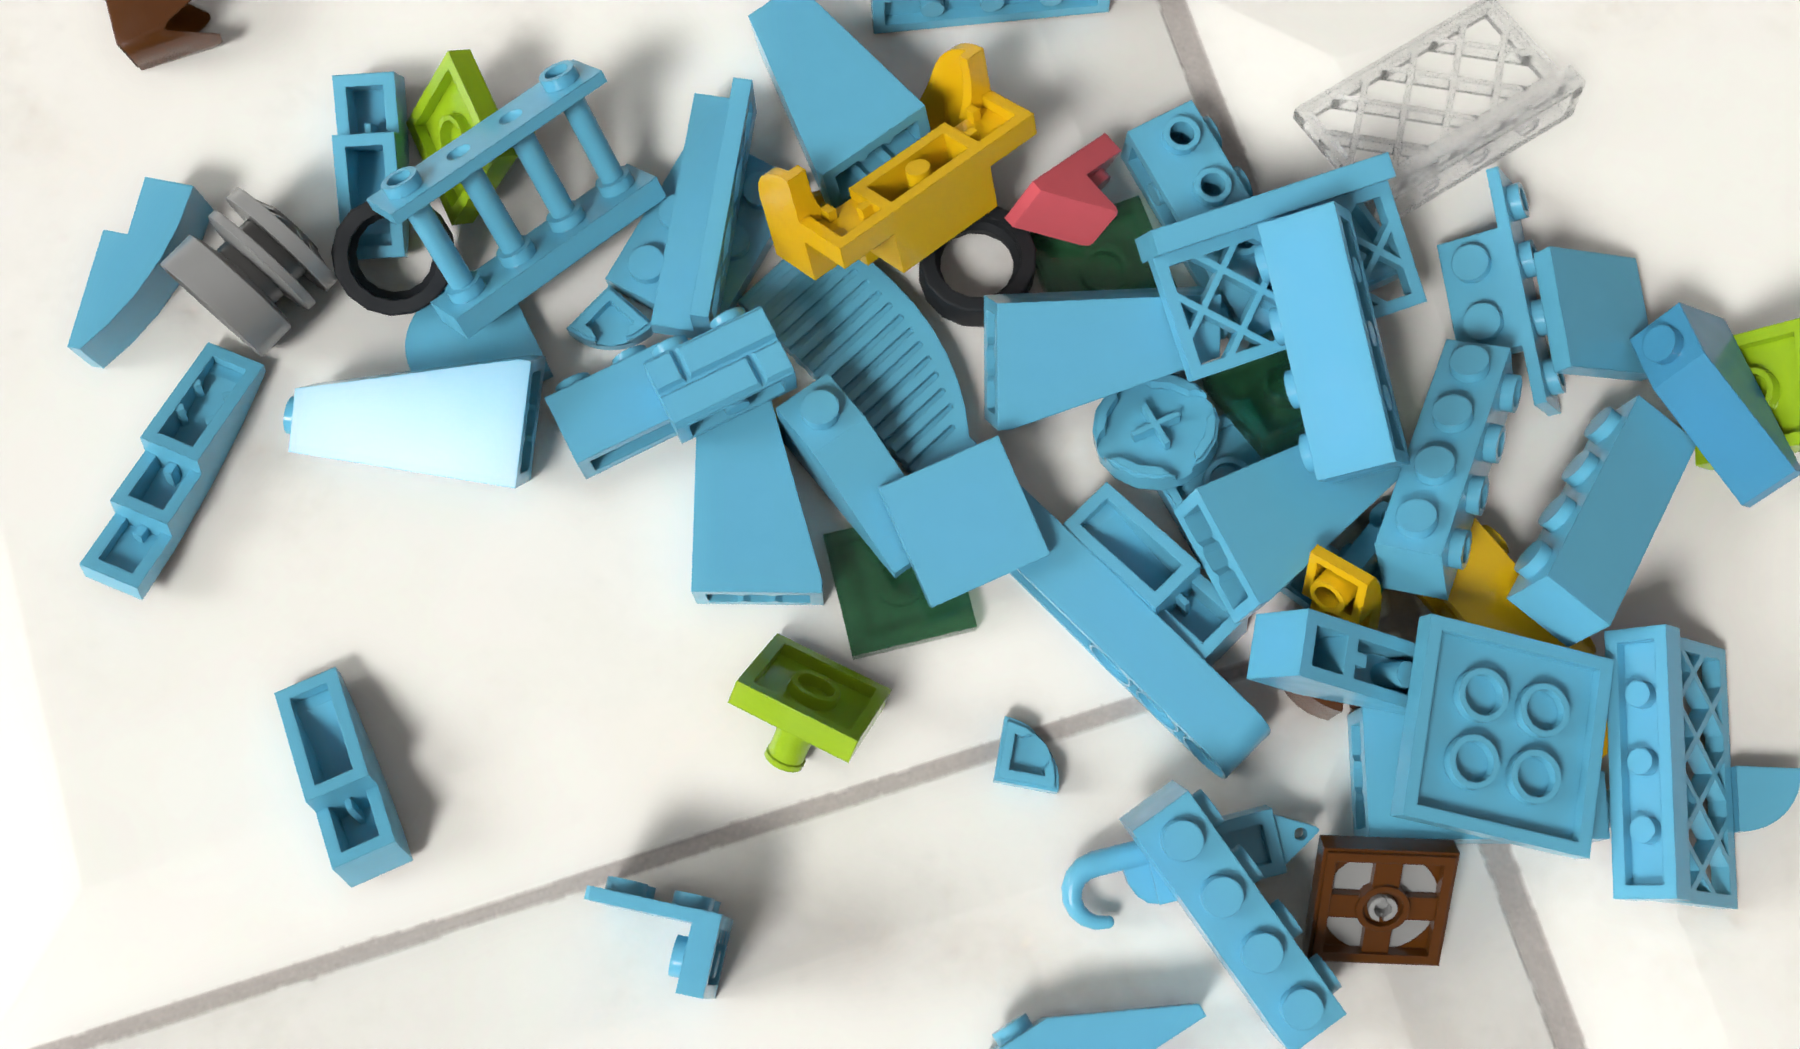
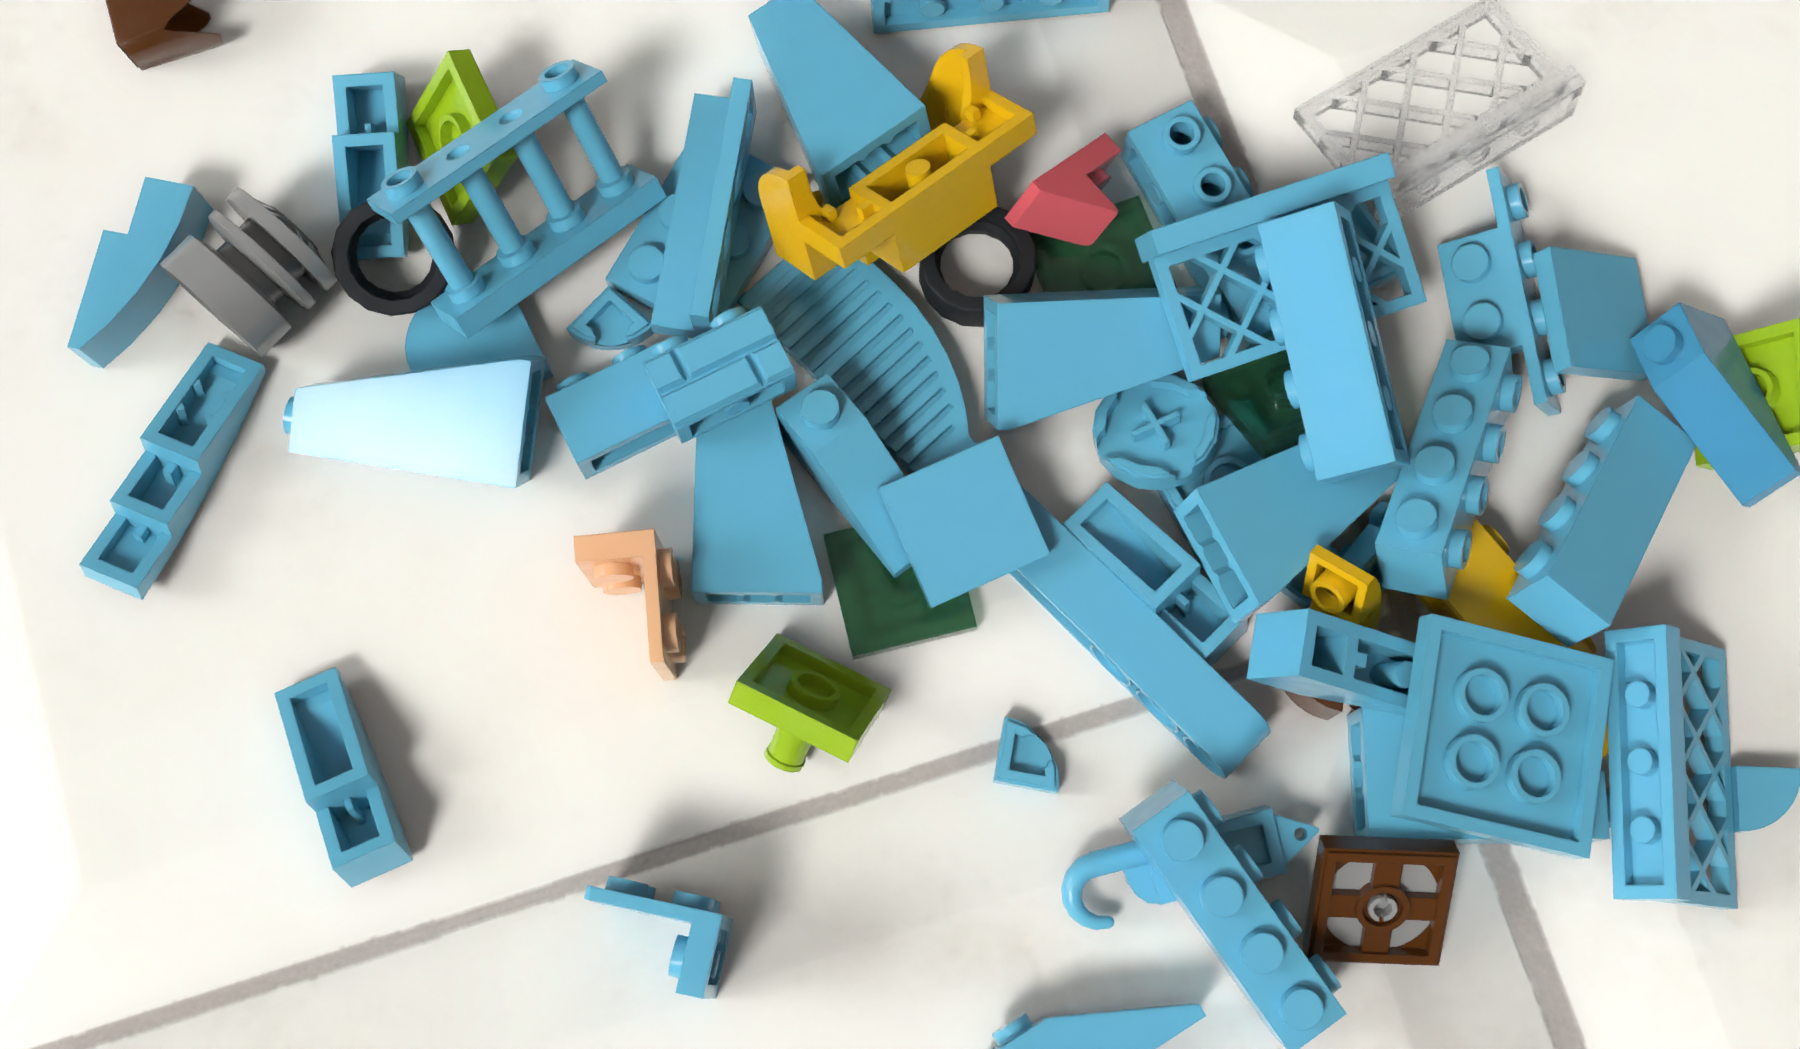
none -> light nougat bracket [574,529,687,681]

